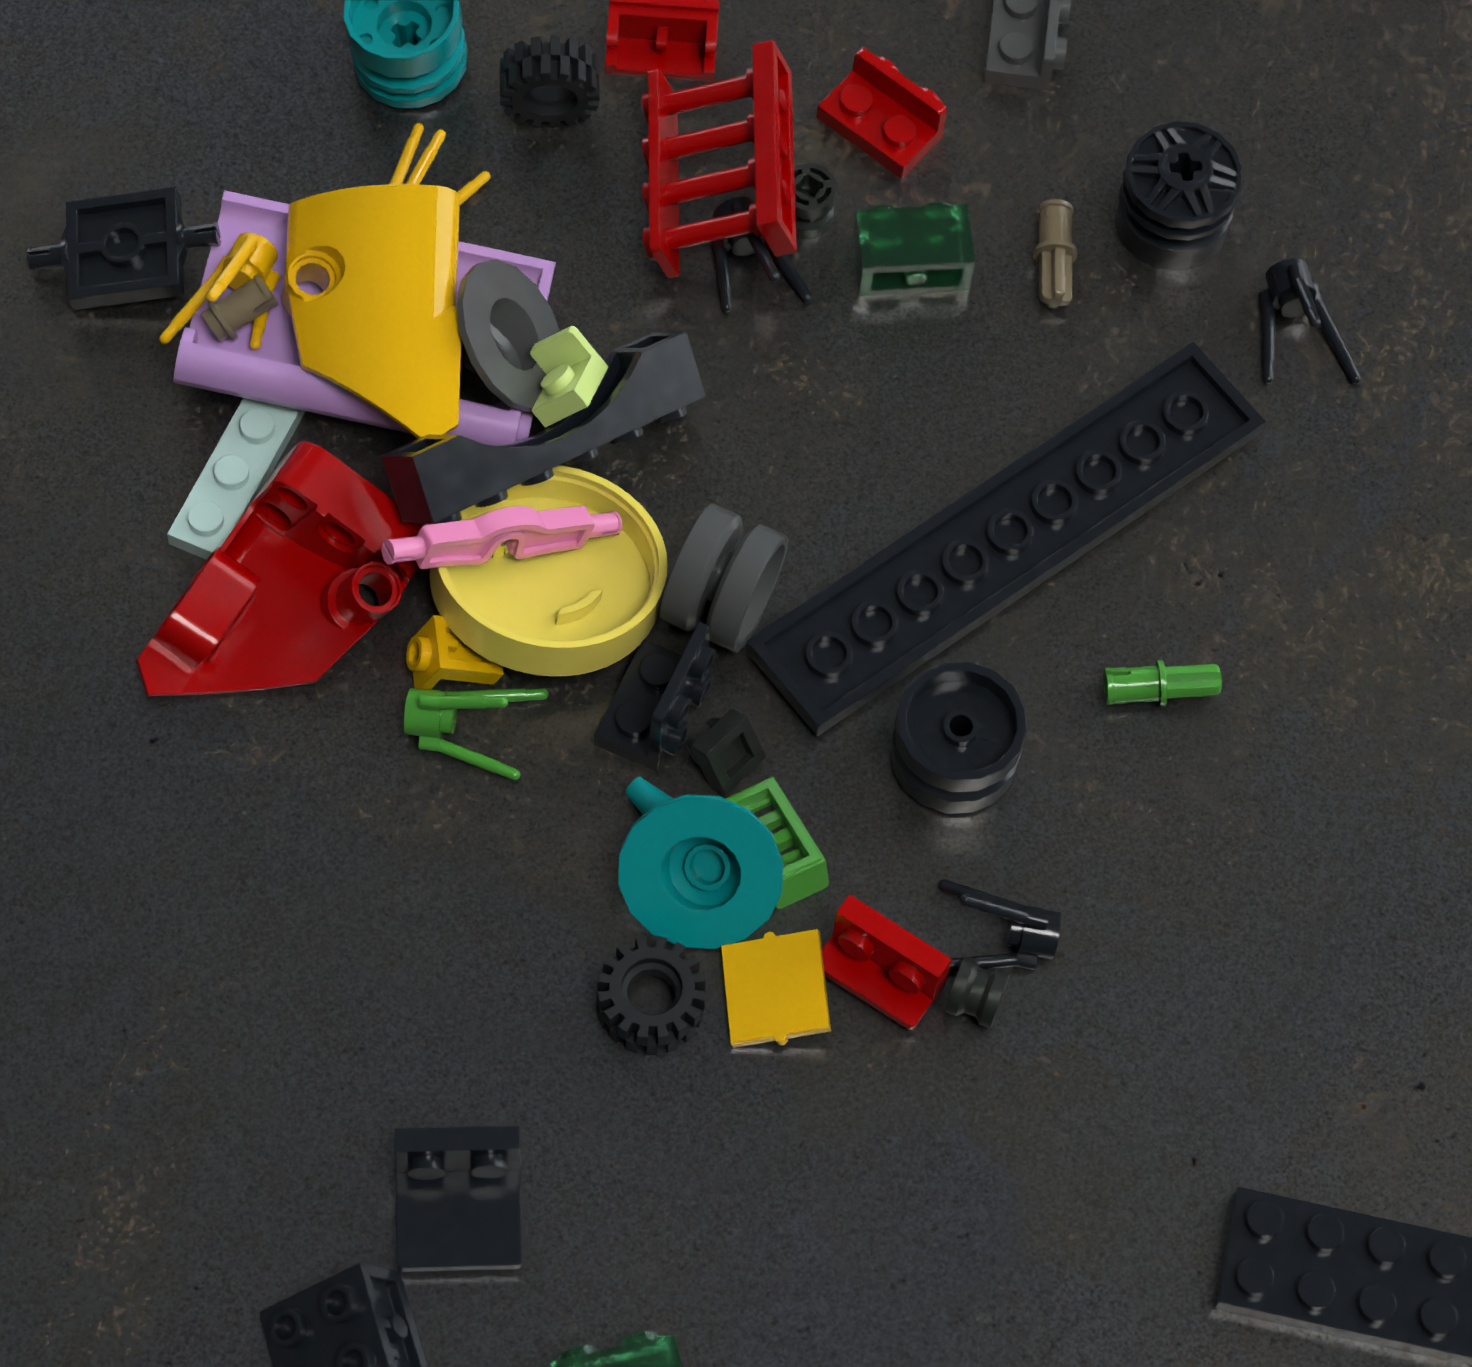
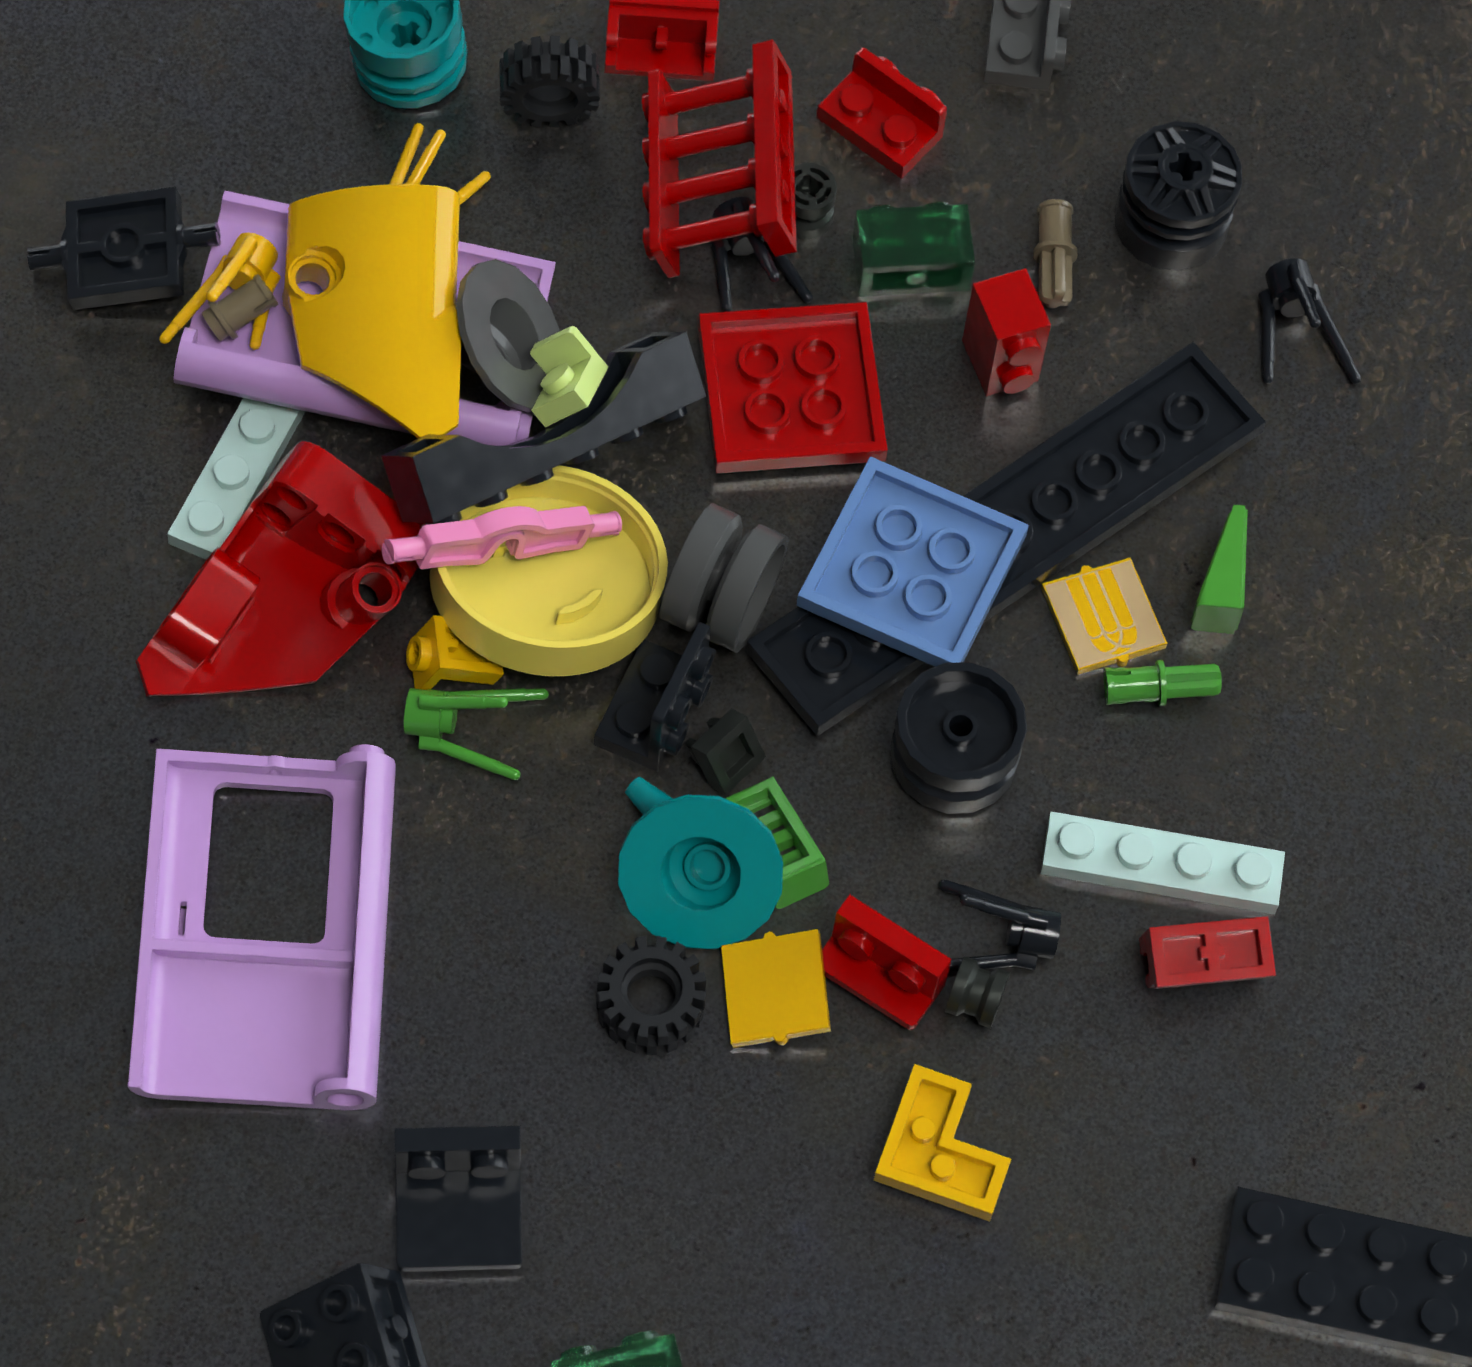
none -> lavender piece [128,744,396,1110]
none -> red plate [698,302,888,474]
none -> medium blue plate [796,456,1029,667]
none -> yellow plate [873,1064,1011,1222]
none -> red brick [962,268,1051,396]
none -> light aqua plate [1040,812,1285,915]
none -> piece [1041,557,1167,675]
none -> red hinge [1139,916,1276,989]
none -> bright green slope [1191,505,1248,634]

